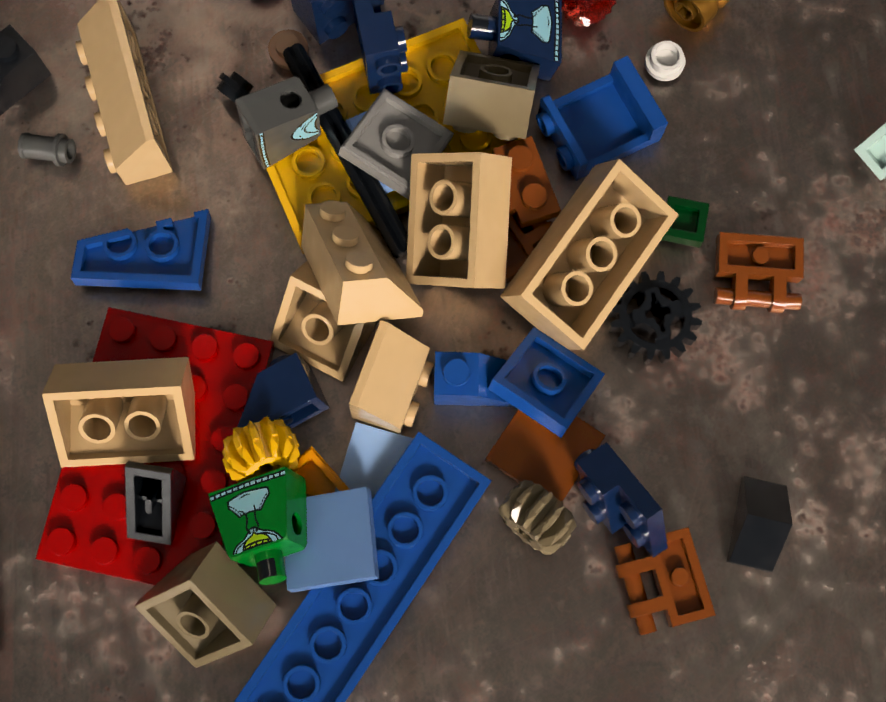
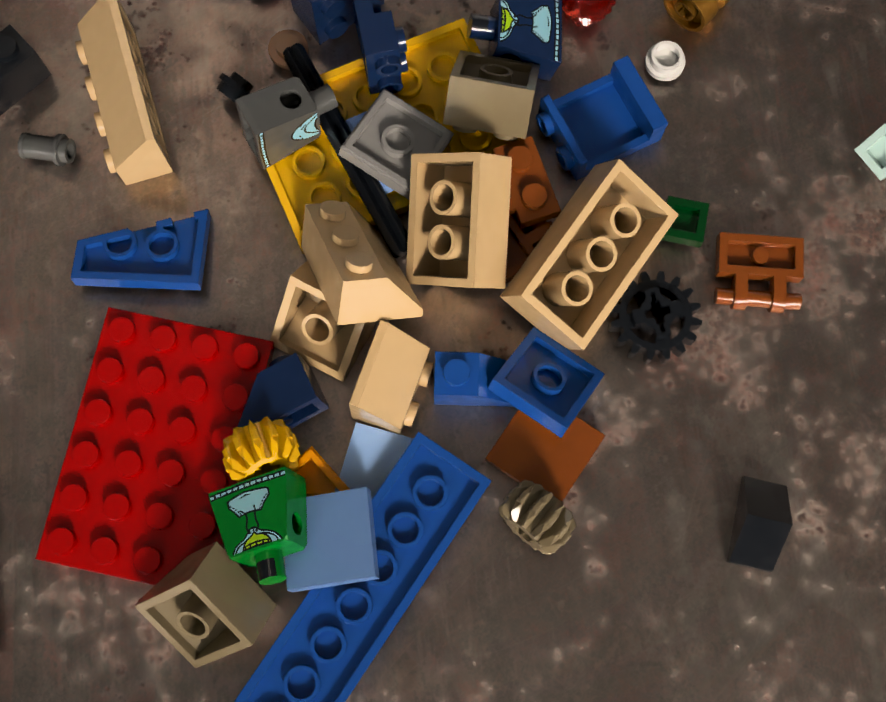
tan slope [42,357,196,468] -> none
black slope [125,461,187,545] -> none
dark blue plate [574,442,668,558] -> none
dark orange plate [614,527,716,635] -> none

